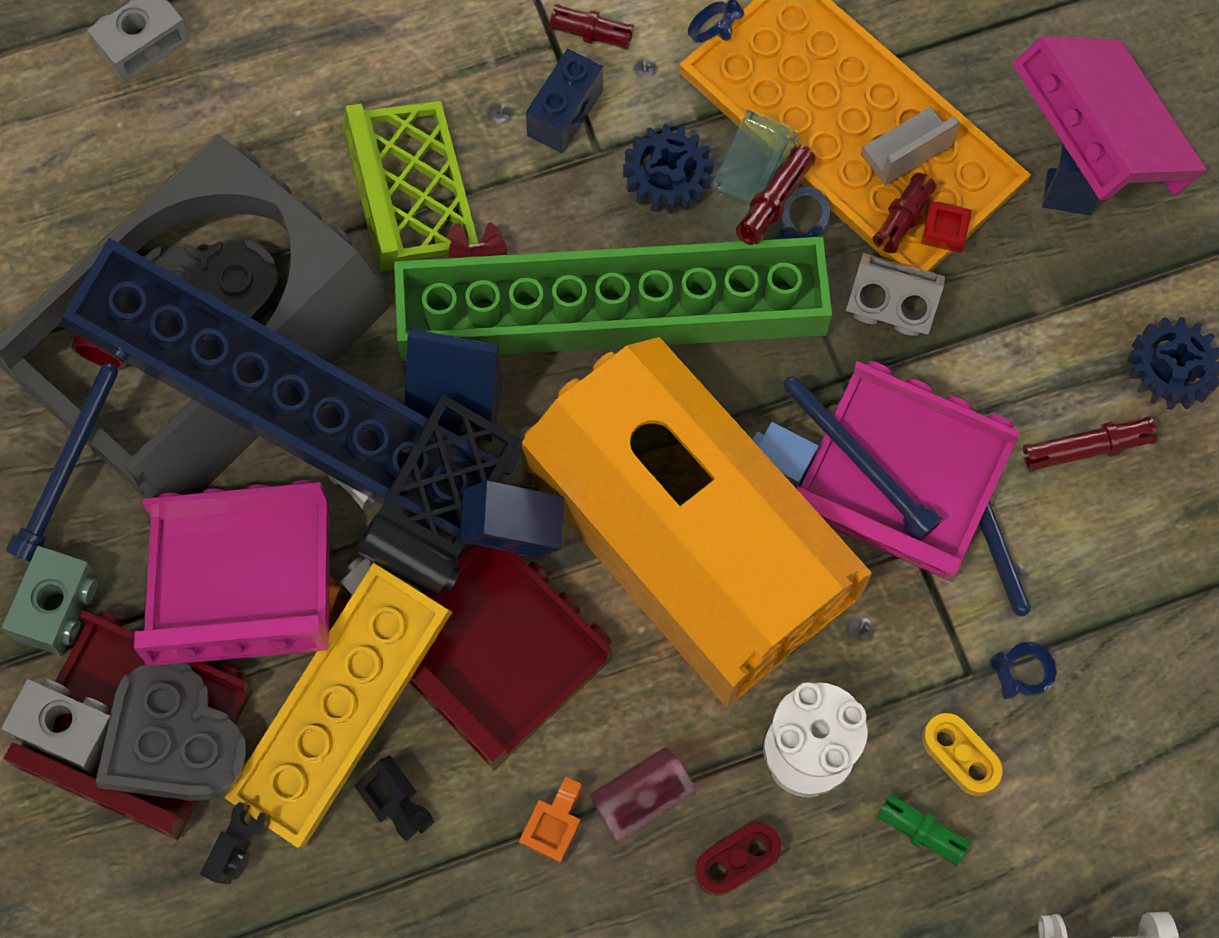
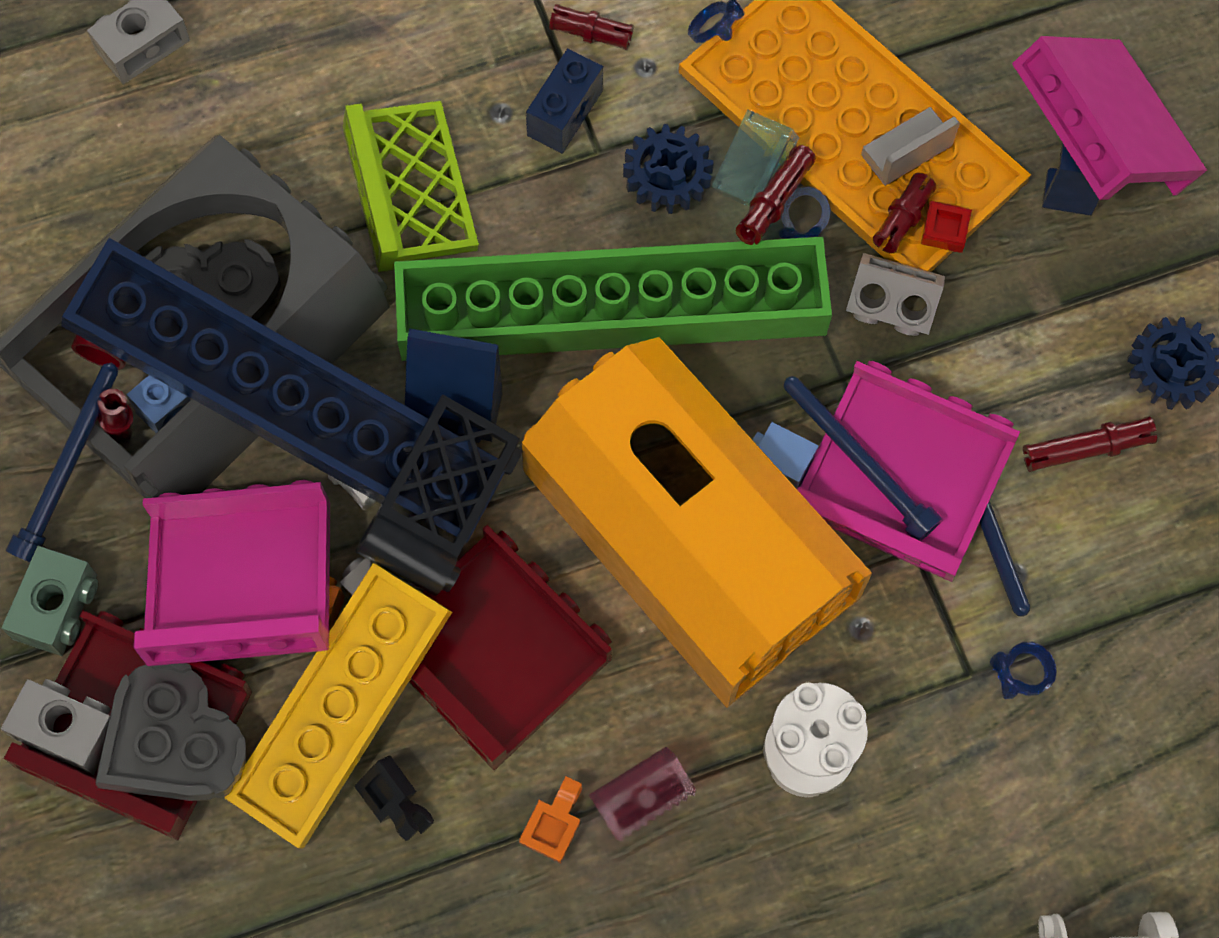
black plate [200,802,271,885] -> none
dark red piece [447,222,507,258] -> none
dark blue panel [460,480,564,557] -> none
dark red plate [695,822,781,896] -> none
green pin [876,793,971,867] -> none
yellow plate [922,713,1003,796] -> none
none -> dark red axle [97,388,134,444]
none -> medium blue brick [126,375,190,433]

